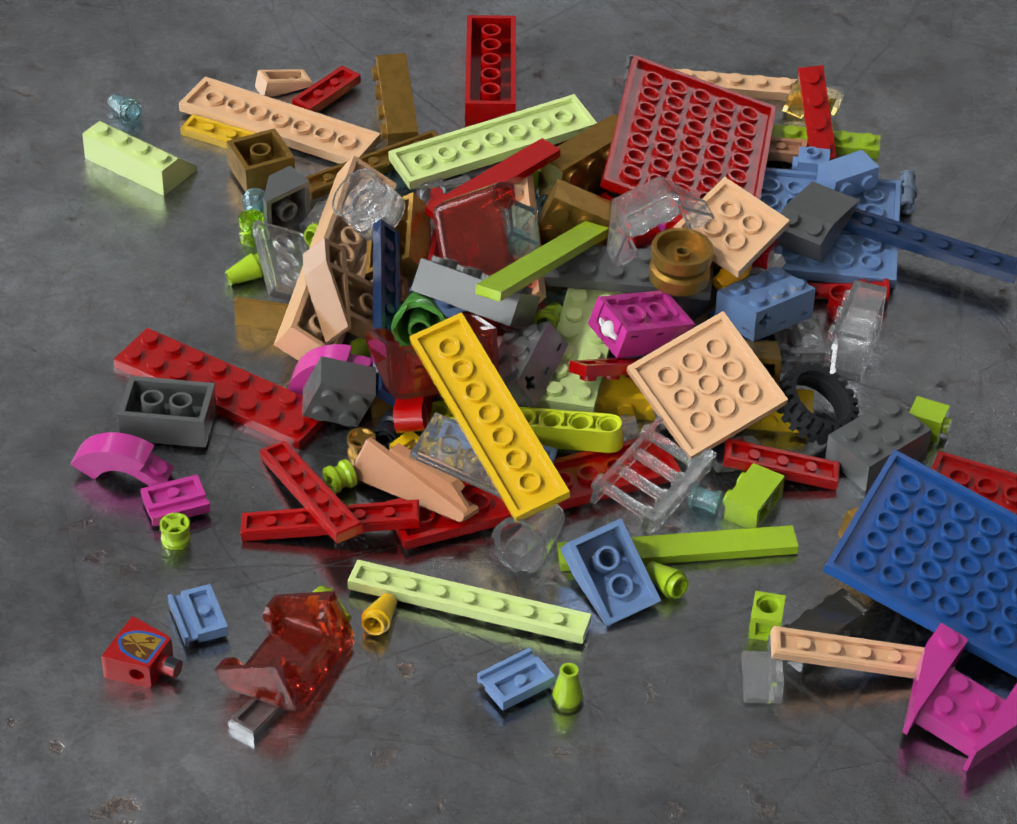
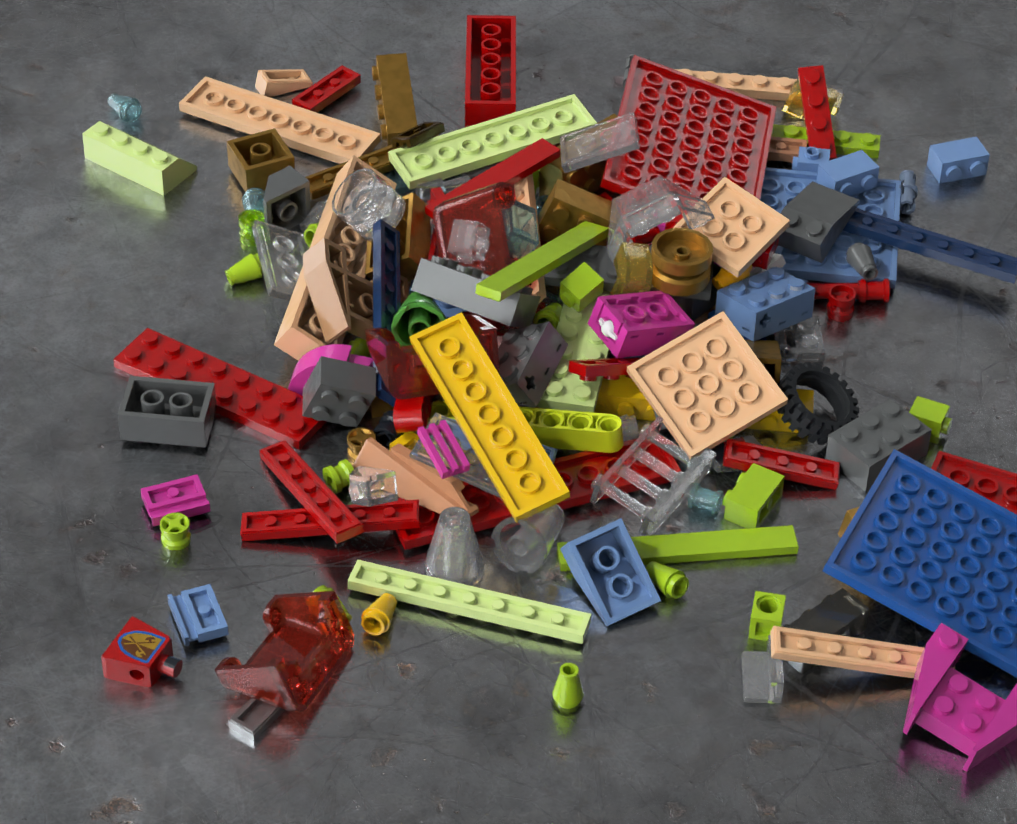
dark pink arch [70,432,174,486] -> none
yellow tile [180,114,255,149] -> none
pearl gold panel [234,297,288,331] -> none
medium blue plate [477,647,555,710] -> none
clear brick [825,280,887,381] -> none
none -> clear slope [349,466,398,507]
none -> dark brown tile [391,122,445,148]
none -> dark pink tile [417,420,470,479]
none -> clear cone [424,507,485,586]
none -> clear brick [447,219,491,264]
none -> clear tile [560,112,640,173]
none -> lime brick [560,262,604,313]
none -> clear yellow brick [609,242,653,295]
none -> dark grey cone [846,243,878,281]
none -> medium blue brick [927,137,990,184]

